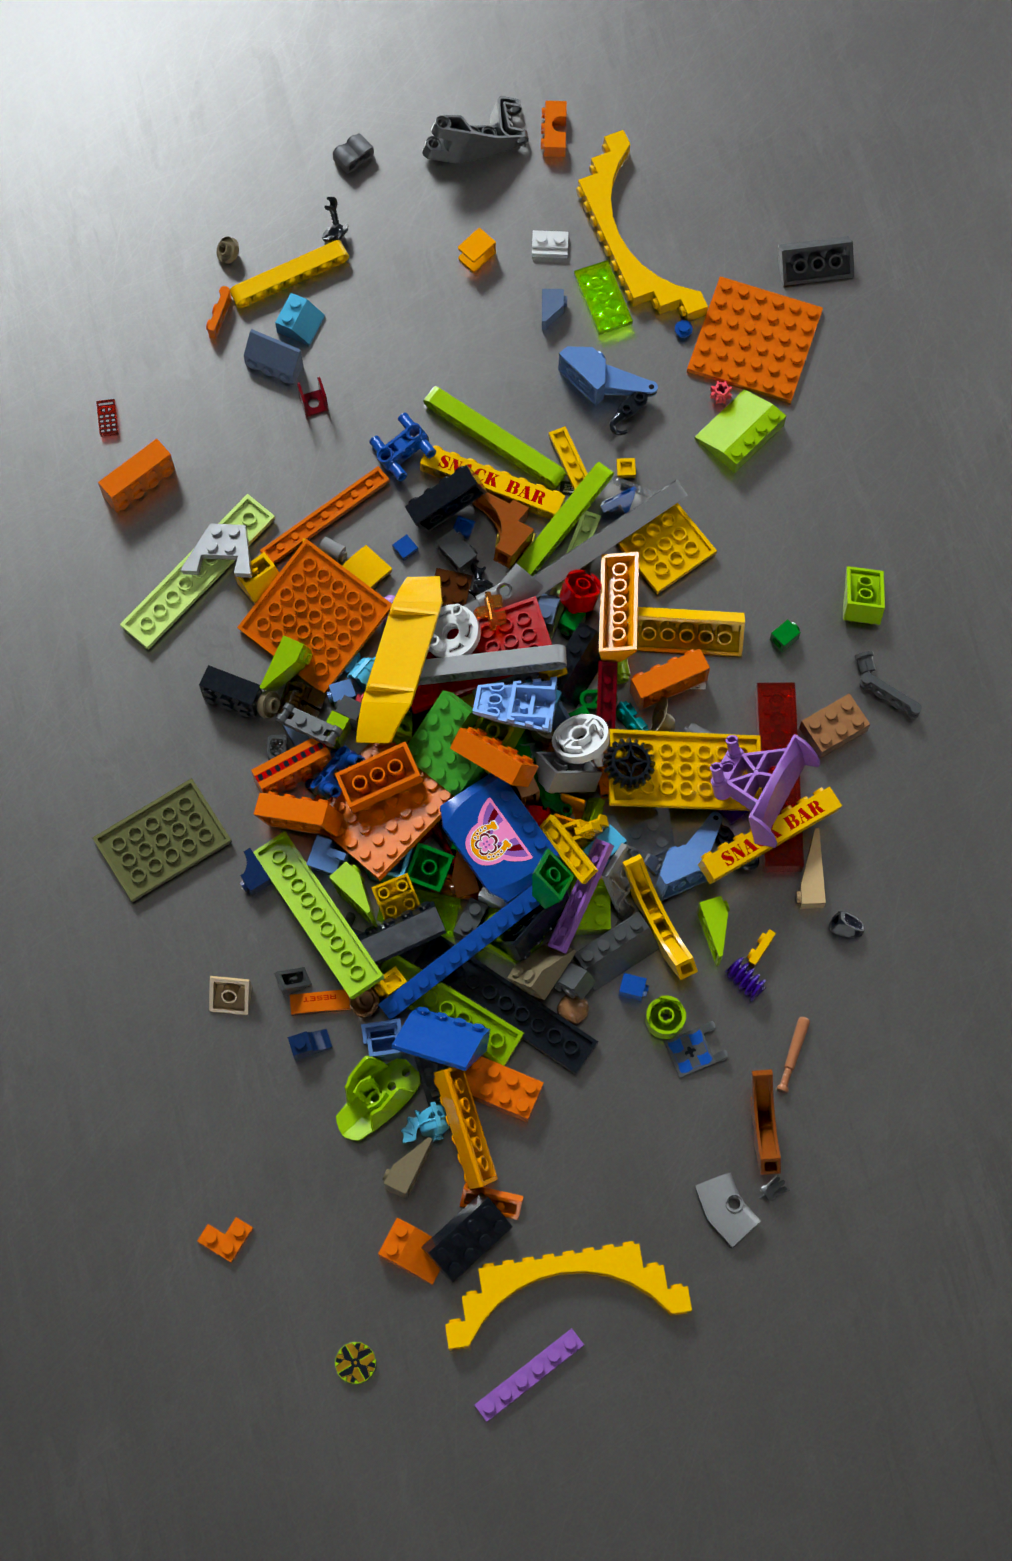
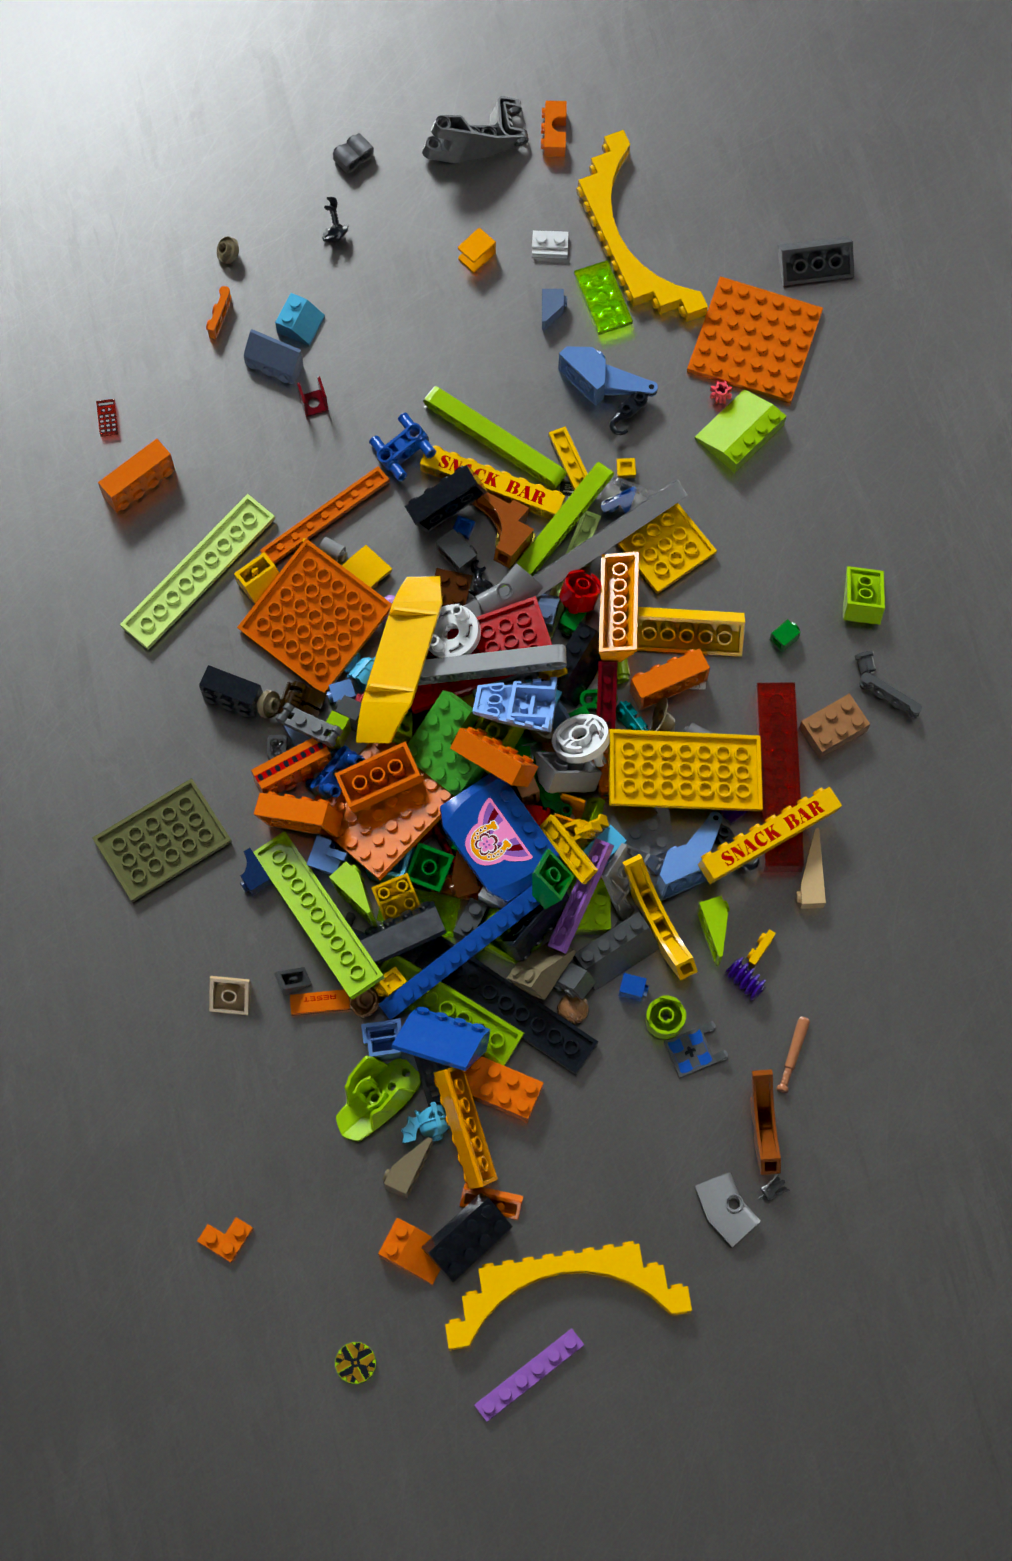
wing [181,524,252,578] -> none
yellow beam [230,240,349,308] -> none
lime slope [260,635,312,692] -> none
dark blue arch [288,1028,333,1061] -> none
blue tile [392,534,418,561] -> none
clear orange hips [473,591,506,631] -> none
black gear [603,737,655,790] -> none
blue plate [675,320,693,338] -> none
medium lavender piece [710,734,820,848] -> none
black rock [829,911,864,938] -> none

